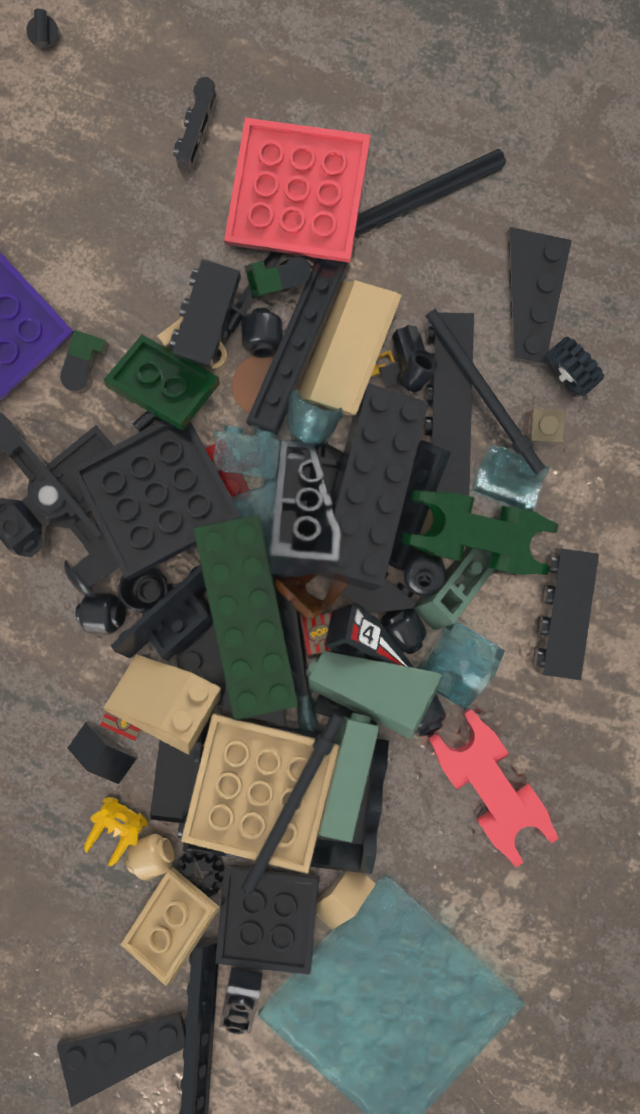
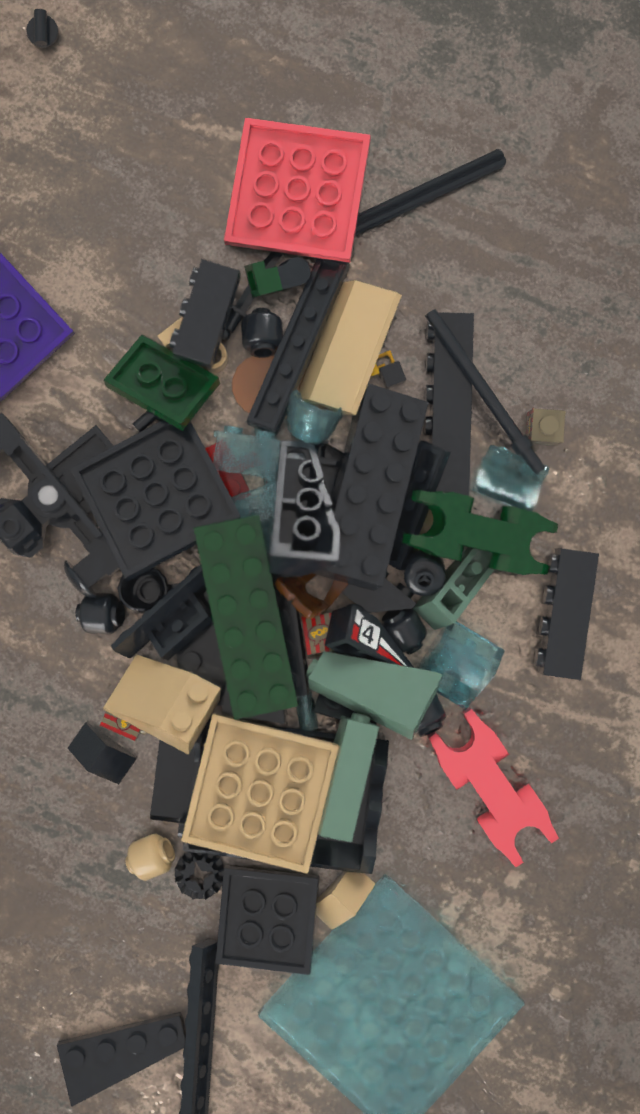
leg [60,330,109,394] -> none
yellow piece [84,797,148,866] -> none
tan tile [120,867,220,986] -> none
black hinge [173,76,216,172] -> none
black slope [219,967,263,1035] -> none
black bar [241,713,345,894] -> none
black piece [392,325,438,392] -> none
black wing [508,227,572,365] -> none
black wheel [545,337,604,397] -> none

